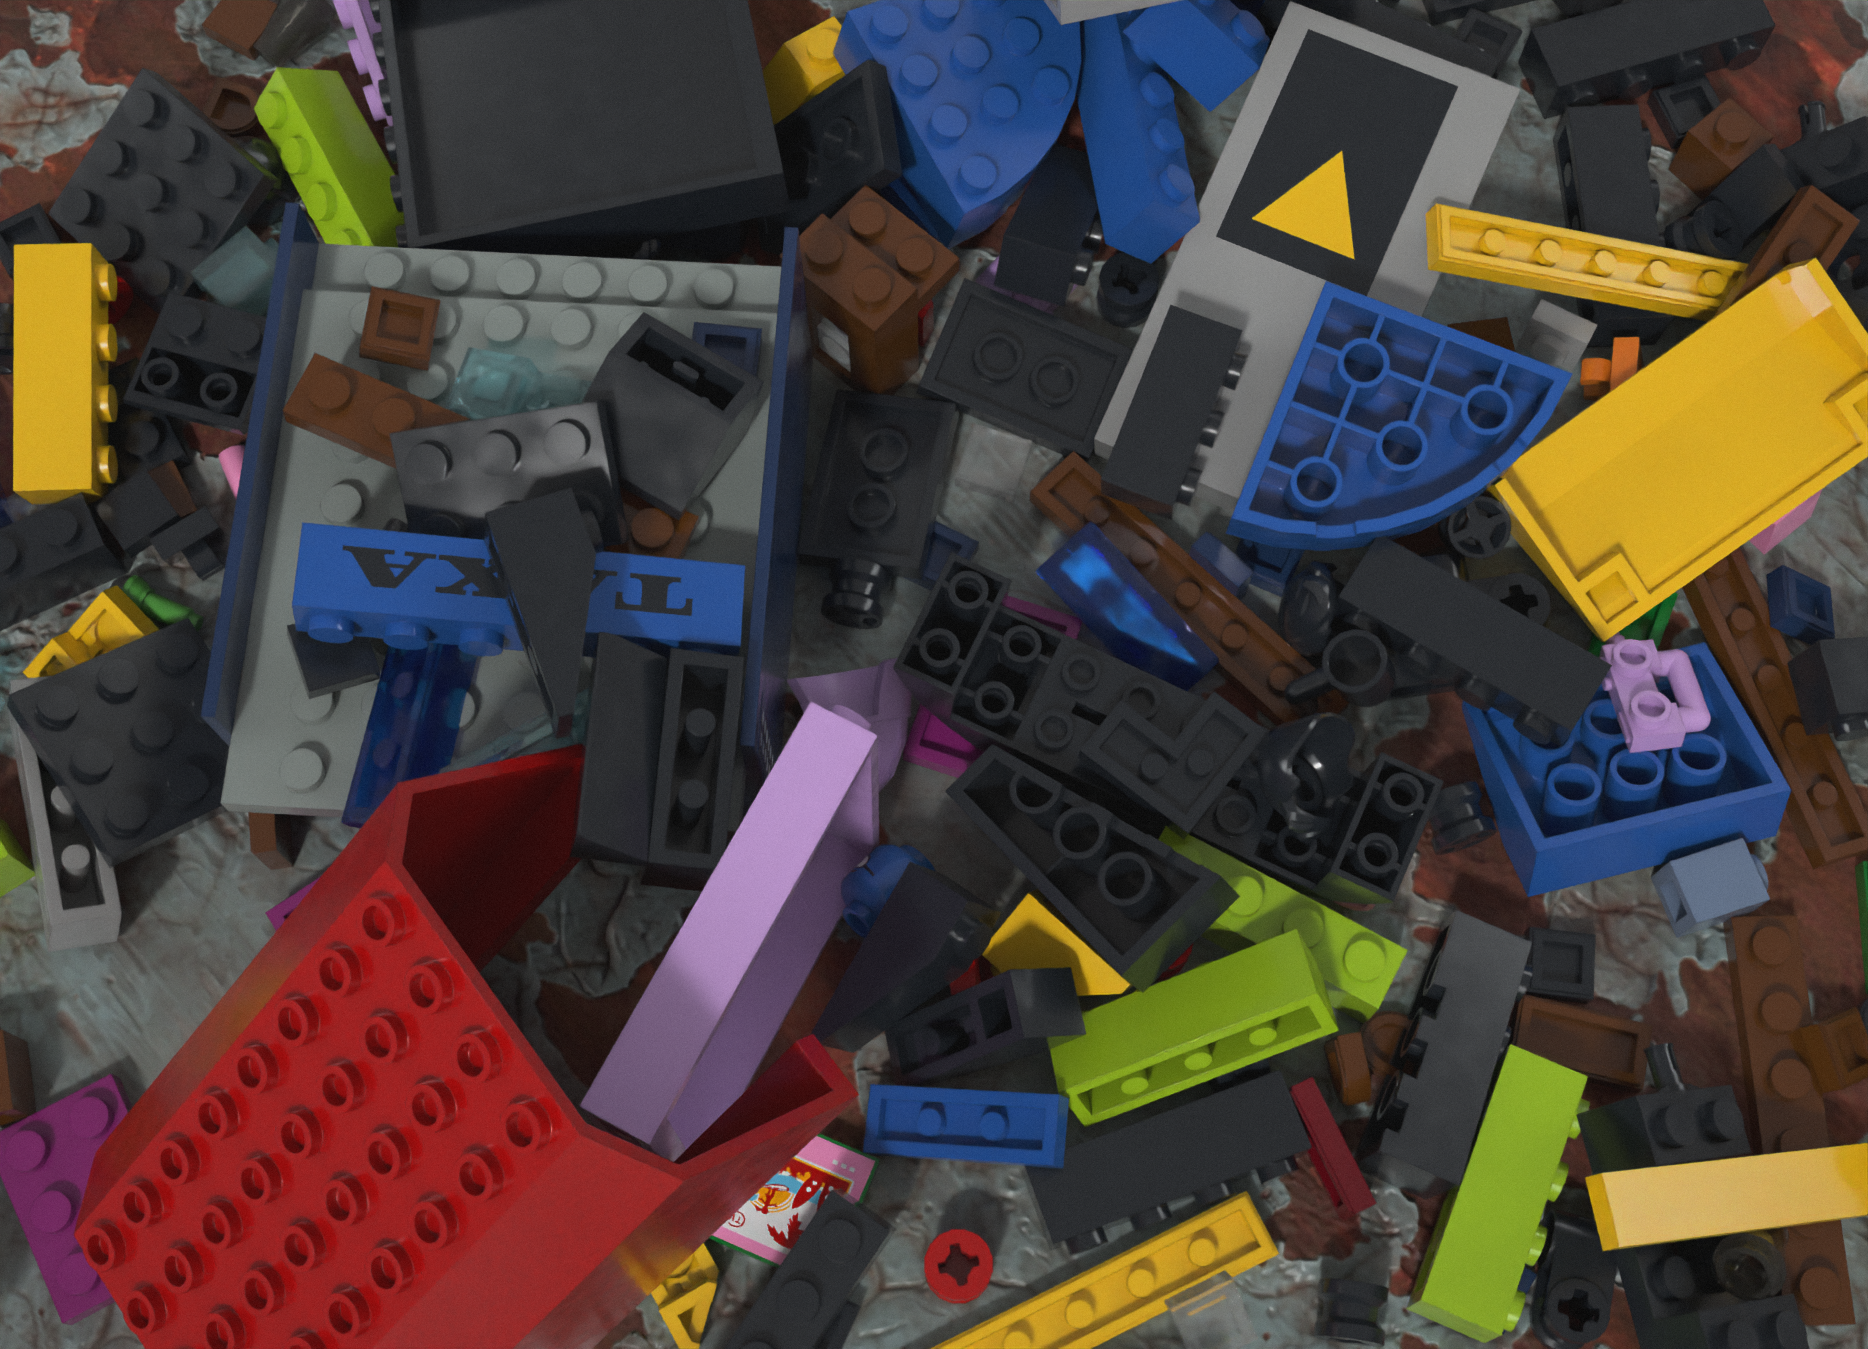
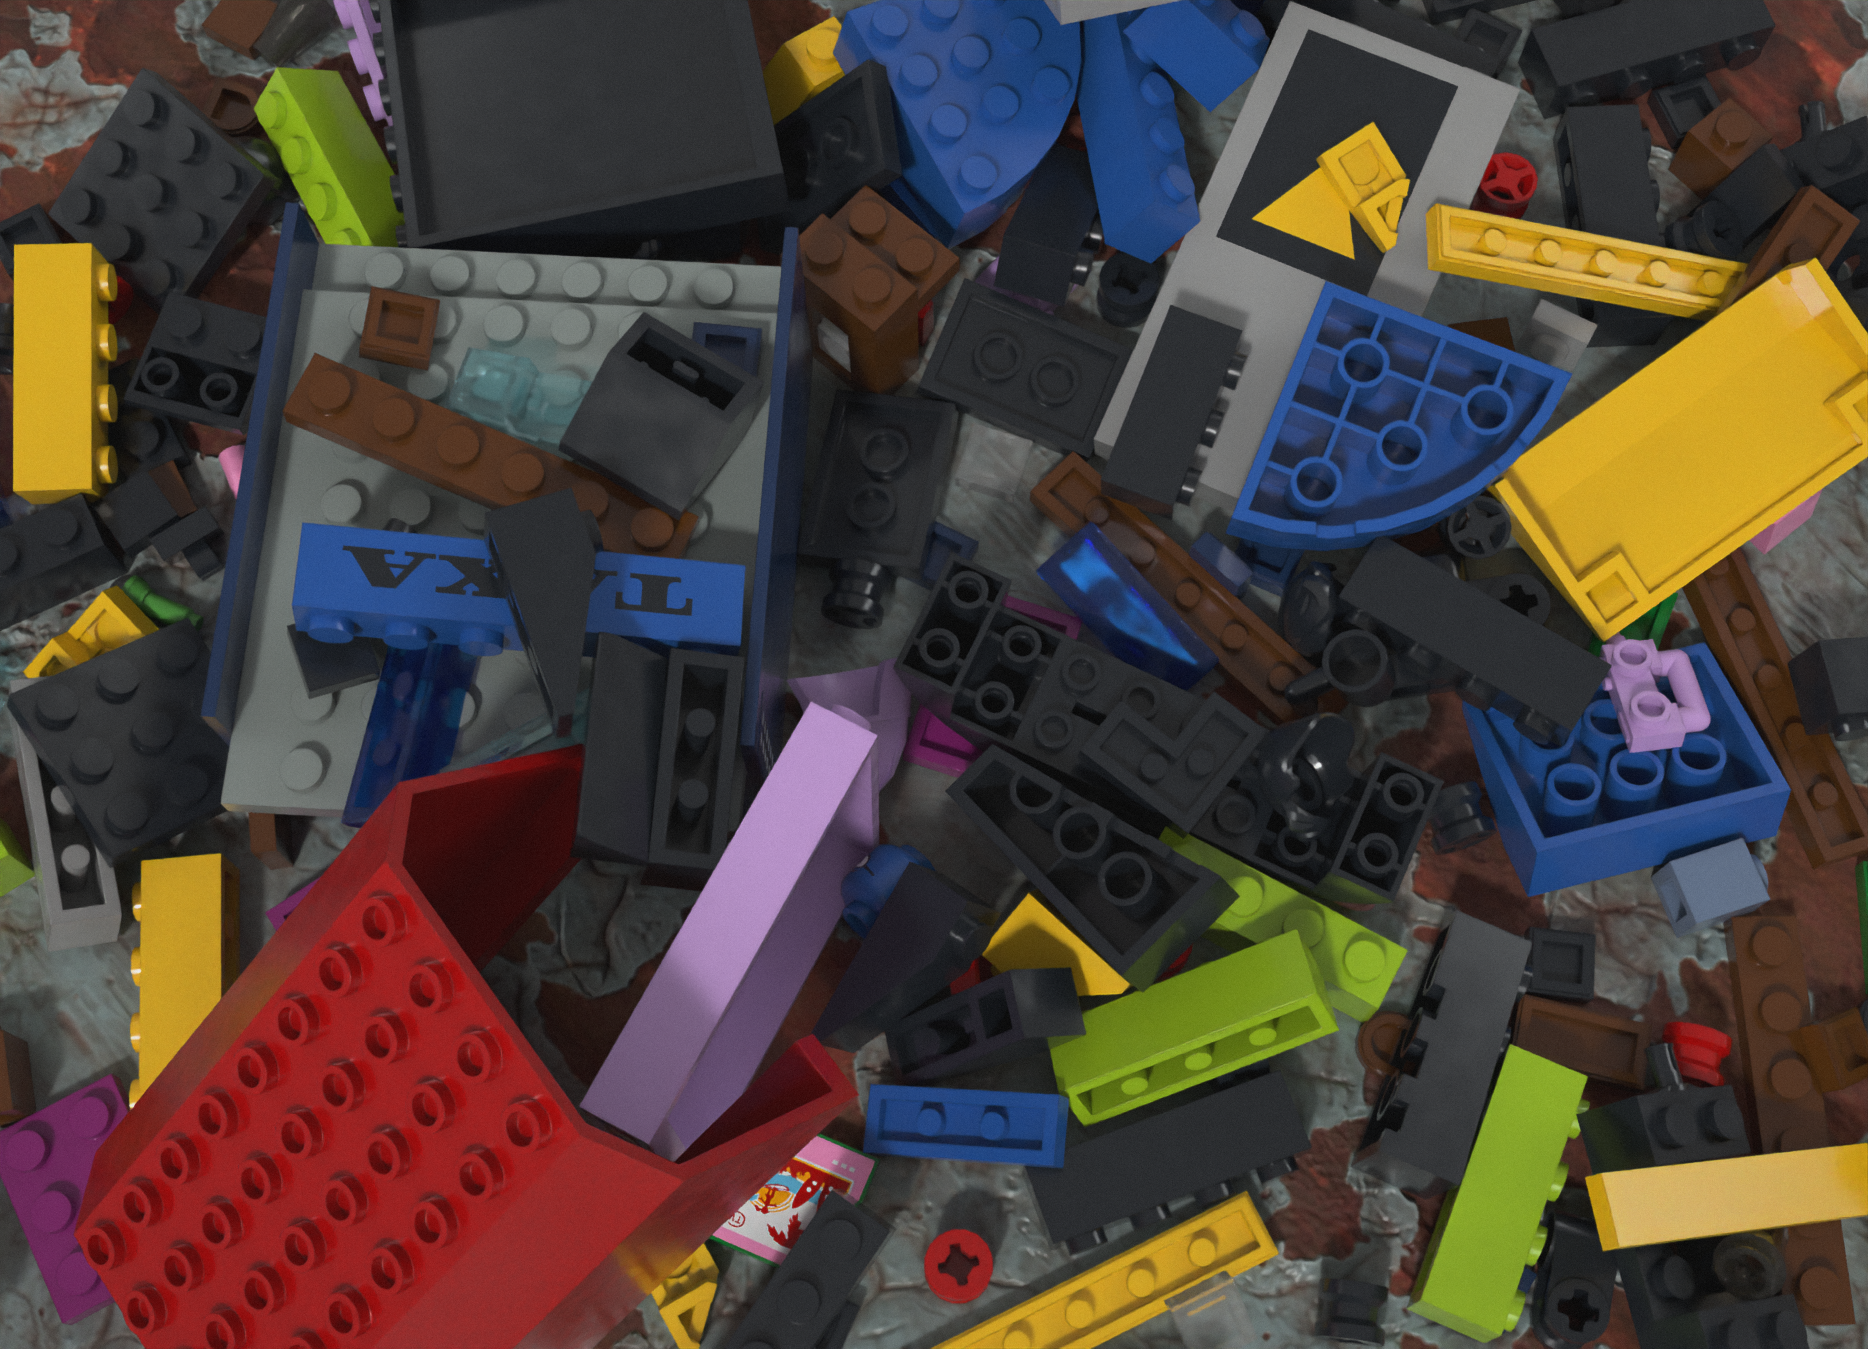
clear light blue brick [190,226,279,317] -> none
black plate [390,399,629,547] -> none
dark red tile [1289,1077,1377,1221] -> none
reddish brown tile [1324,1032,1371,1106] -> none
orange tile [1580,337,1644,401] -> none
dark blue tile [1766,565,1835,646] -> none
none -> yellow brick [129,853,240,1110]
none -> yellow slope [1316,122,1410,253]
none -> red wheel [1470,152,1538,220]
none -> red wheel [1661,1021,1733,1088]

